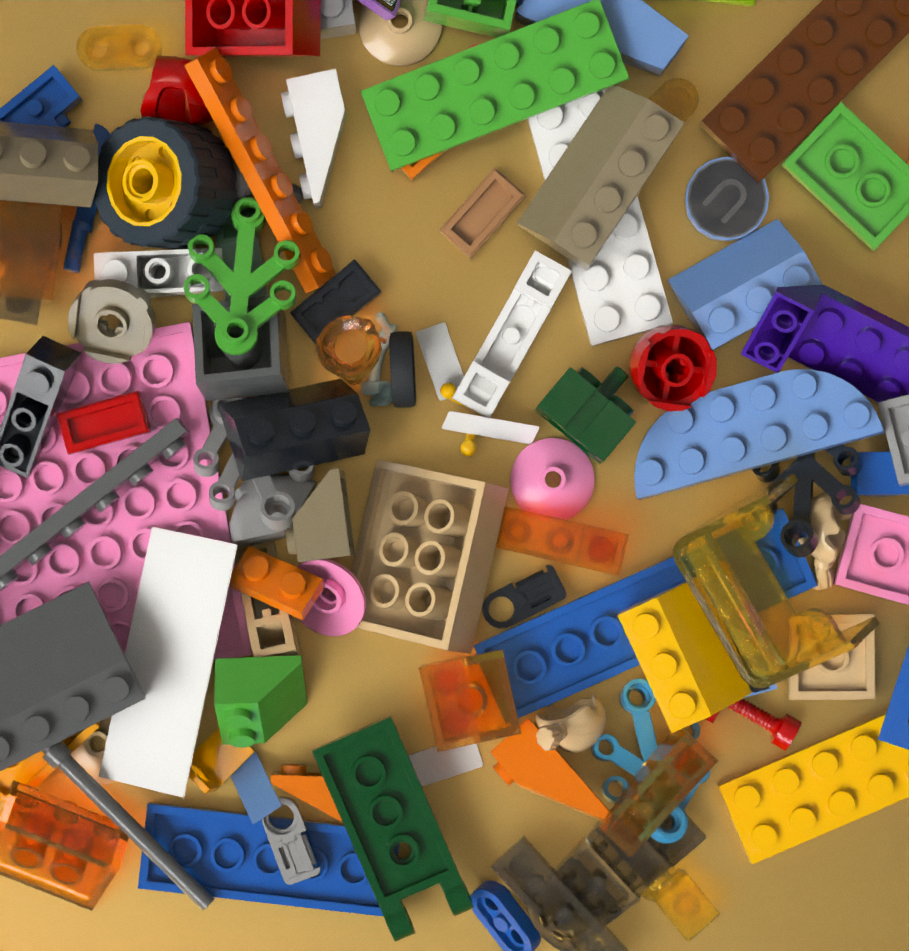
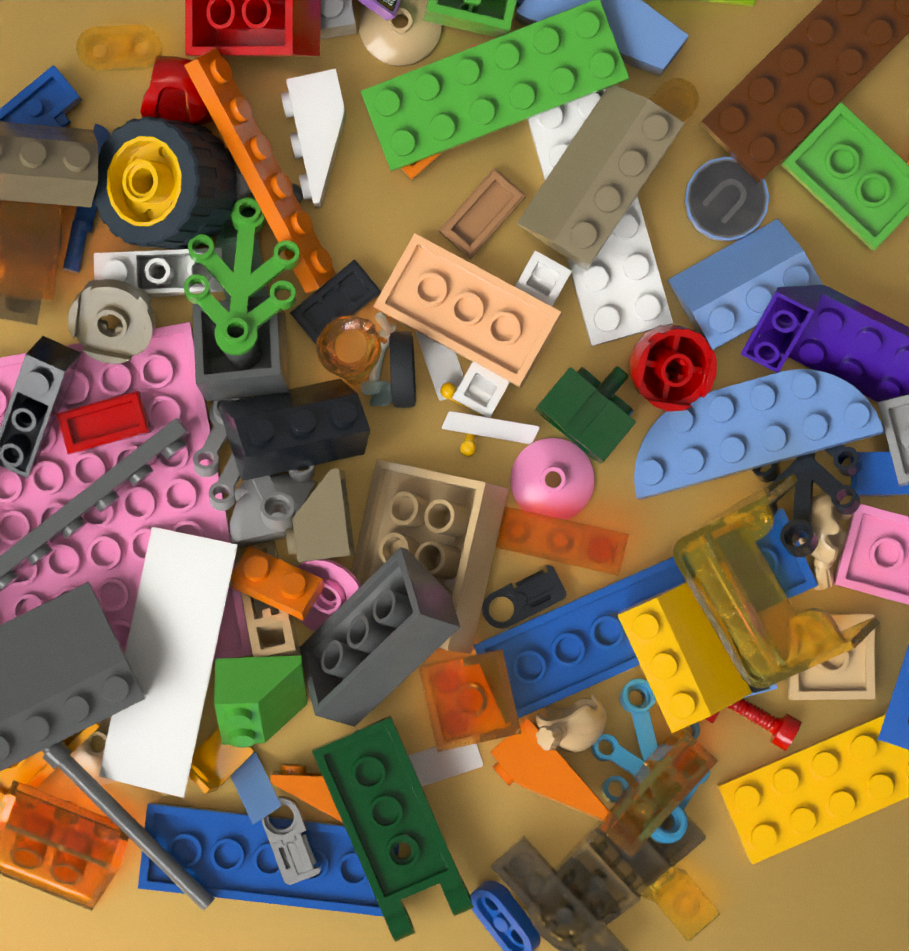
none -> dark grey slope [299,547,460,727]
none -> light nougat plate [373,233,563,388]

